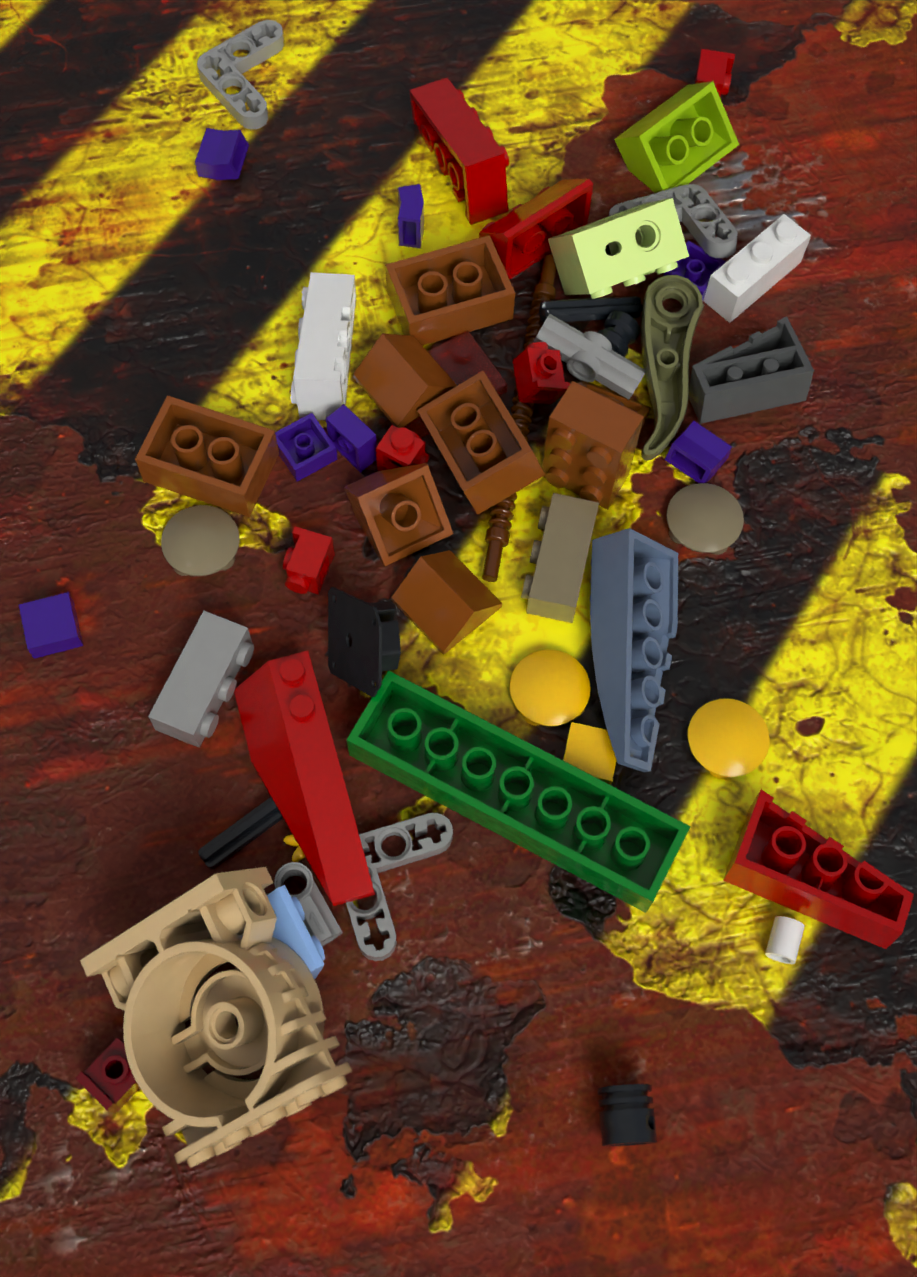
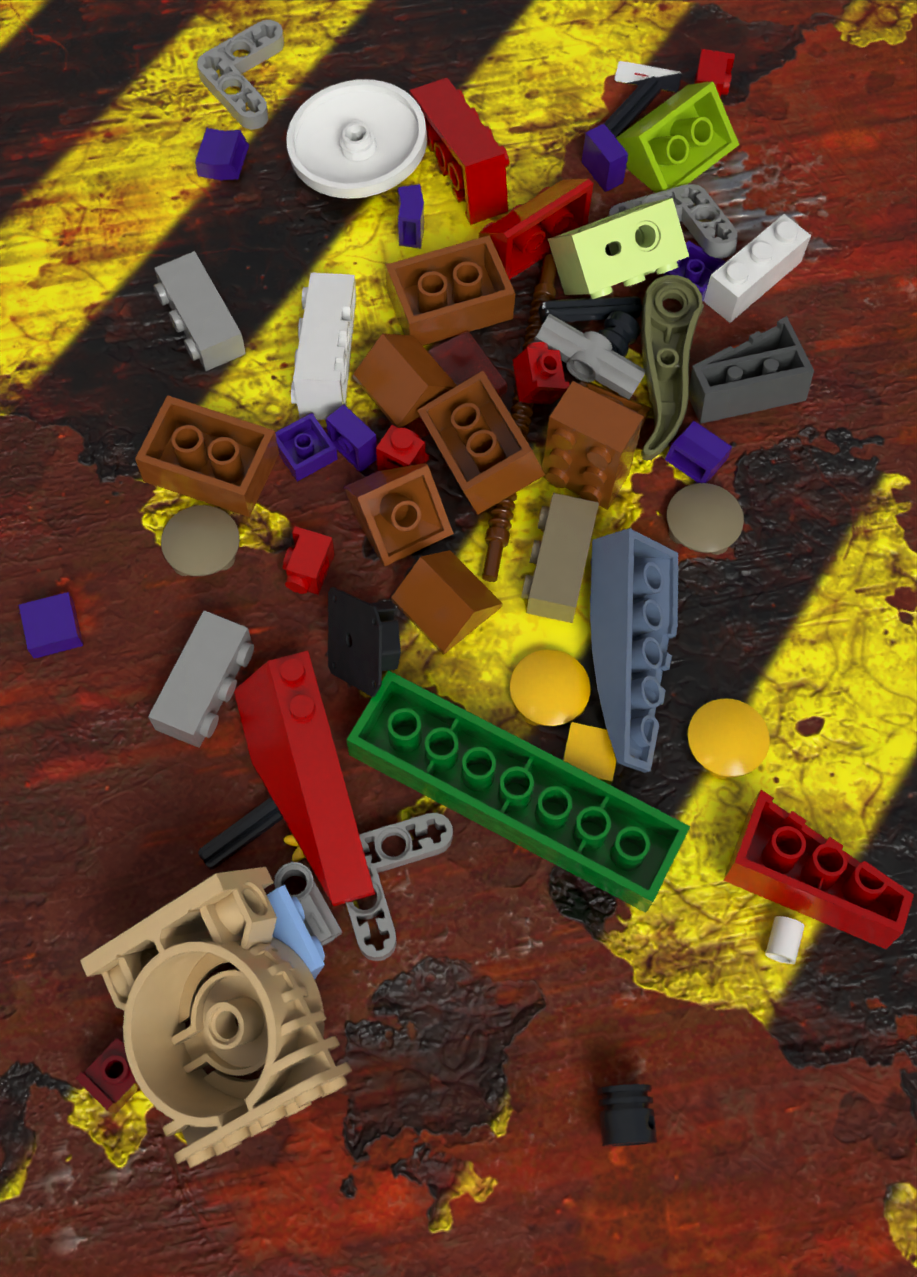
none -> light grey brick [153,251,246,371]
none -> white dish [286,79,427,198]
none -> dark purple piece [582,124,628,192]
none -> black axle [604,76,662,138]
none -> white sticker [615,61,682,93]

